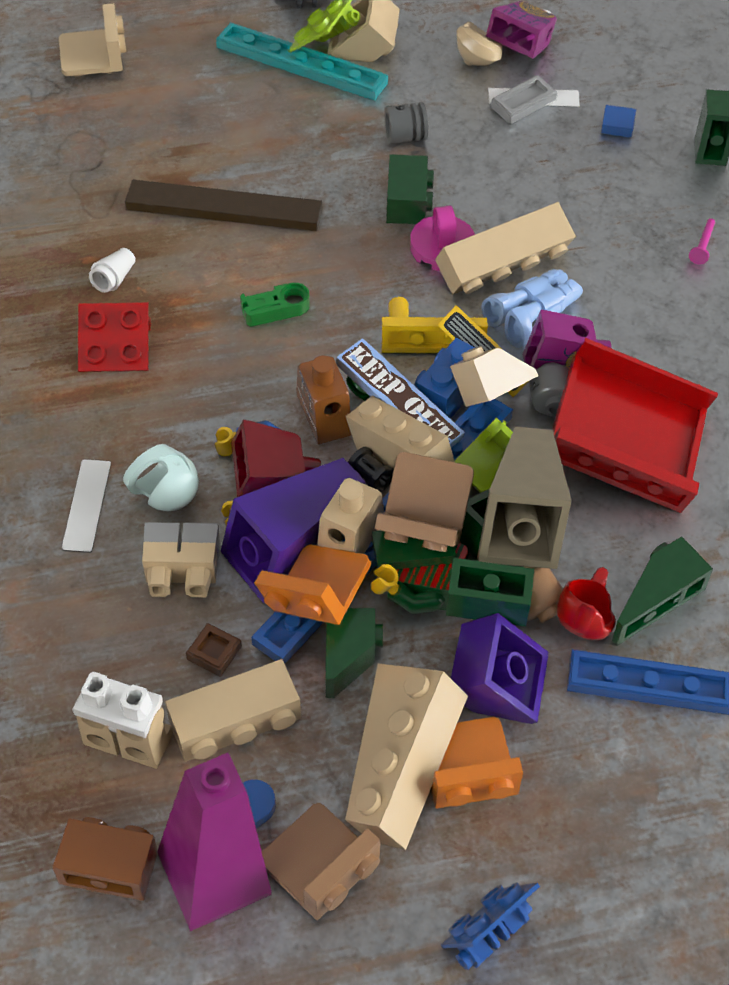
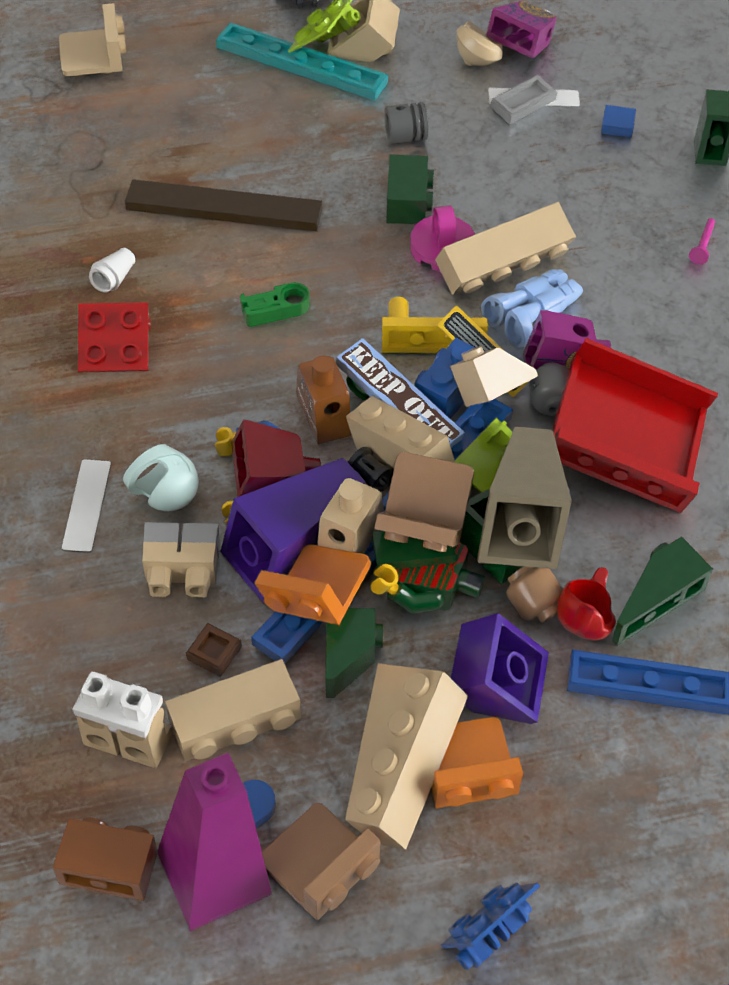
dark green brick [446,558,535,627] -> none

